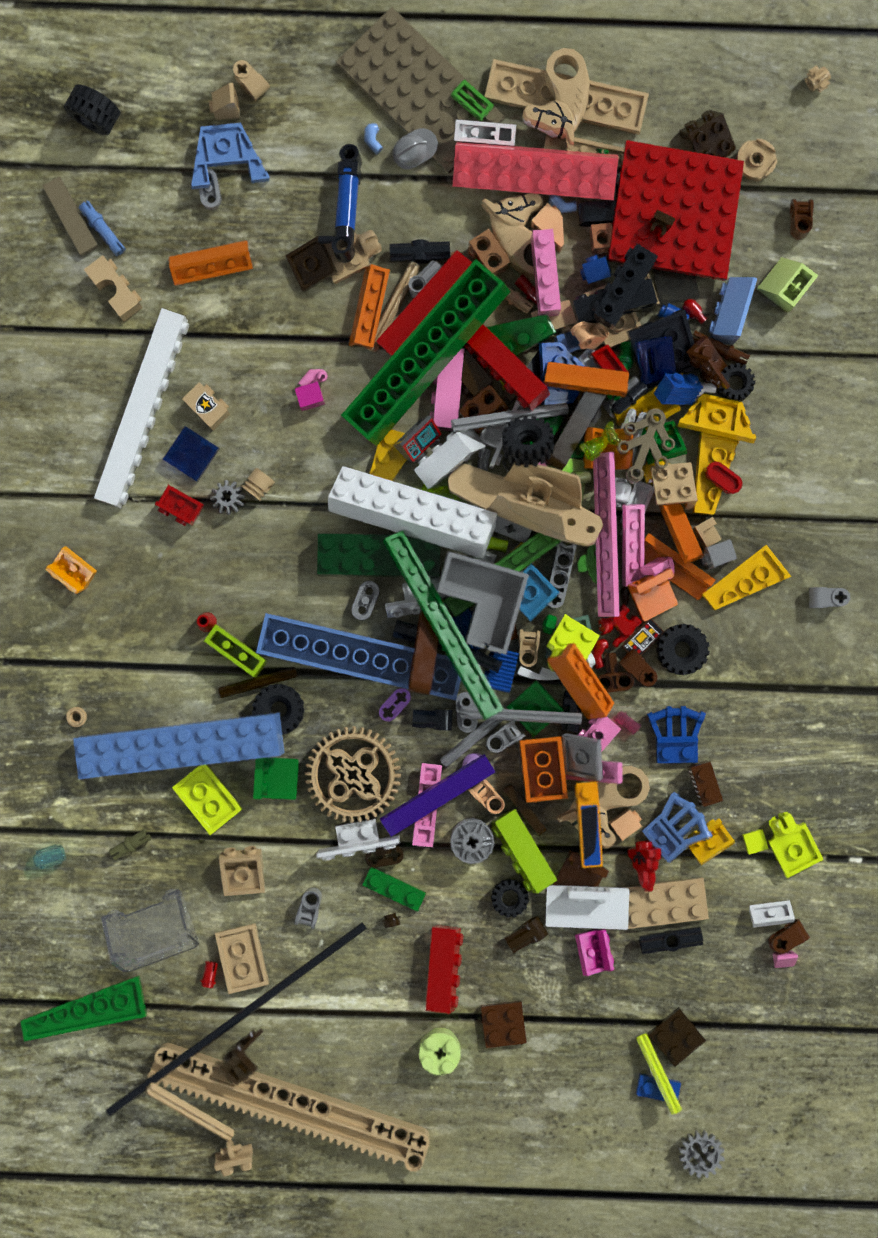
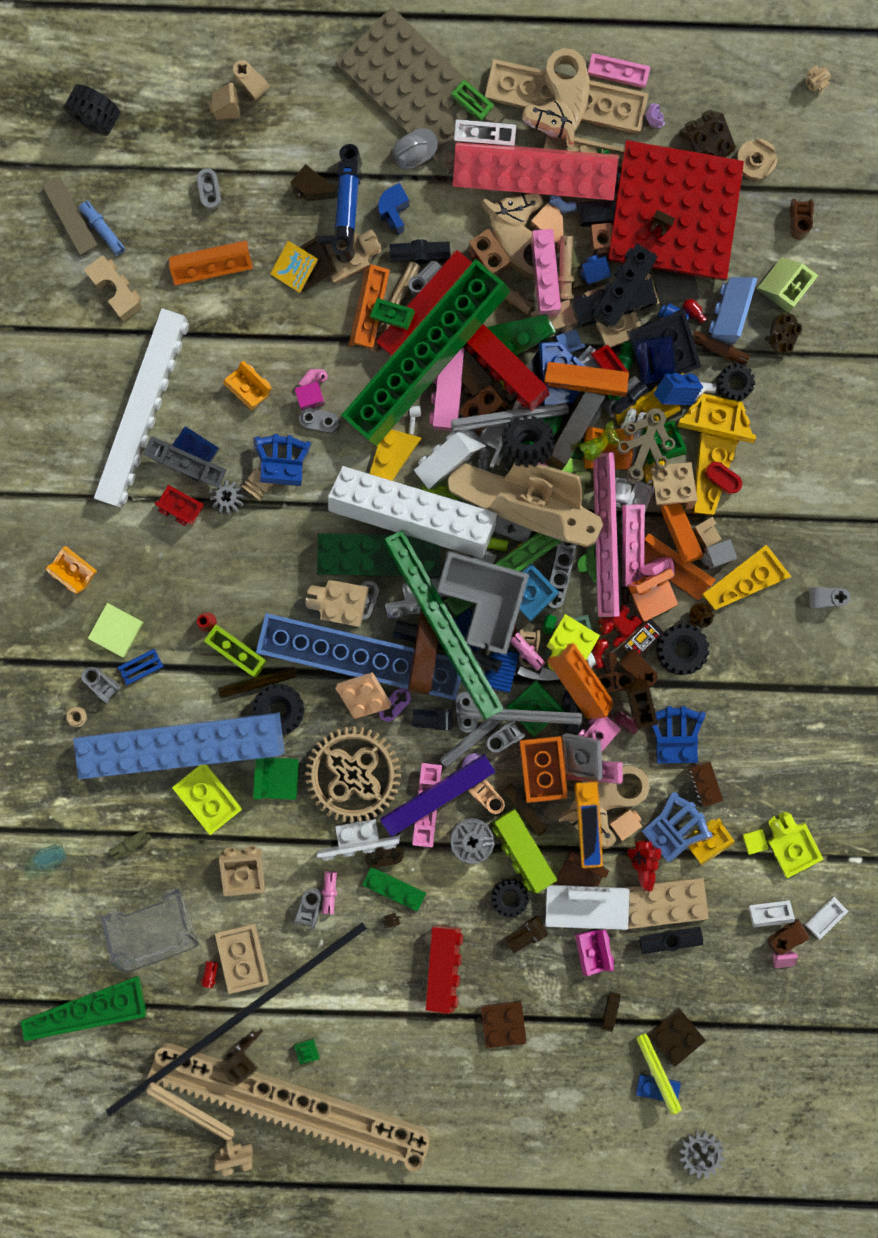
tan brick [182,382,230,431] -> none
medium blue wing [191,123,270,189] -> none
light blue arm [364,123,383,155] -> none
slope [393,415,442,463] -> none
yellowish green brick [419,1028,461,1075] -> none
red pin [514,275,537,305] -> none
light nougat piece [570,321,609,350] -> none
reddish brown bracket [686,336,730,389] -> none
none -> light grey piece [81,667,121,704]
none -> yellowish green tile [88,603,144,658]
none -> blue tile [118,649,164,685]
none -> dark grey slope [143,436,227,488]
none -> light orange bracket [223,361,272,411]
none -> blue plate [253,434,312,486]
none -> yellow sticker [270,241,318,293]
none -> dark brown slope [290,164,338,201]
none -> green tile [294,1038,320,1065]
none -> light grey plate [299,408,339,433]
none -> tan plate [305,580,369,628]
none -> bright pink pin [321,871,337,914]
none -> light nougat plate [335,672,391,719]
none -> green plate [370,298,415,330]
none -> blue brick [378,183,409,235]
none -> white hand [408,406,421,434]
none -> bright pink pin [510,633,546,671]
none -> tan pin [558,236,574,299]
none -> olive pin [571,246,585,289]
none -> bright pink plate [588,53,650,89]
none -> dark brown beam [601,991,621,1032]
none -> dark brown brick [624,679,658,730]
none -> lavender plate [646,103,665,128]
none -> dark brown gear [688,603,715,629]
none -> dark brown plate [764,312,802,353]
none -> white tile [804,896,849,940]

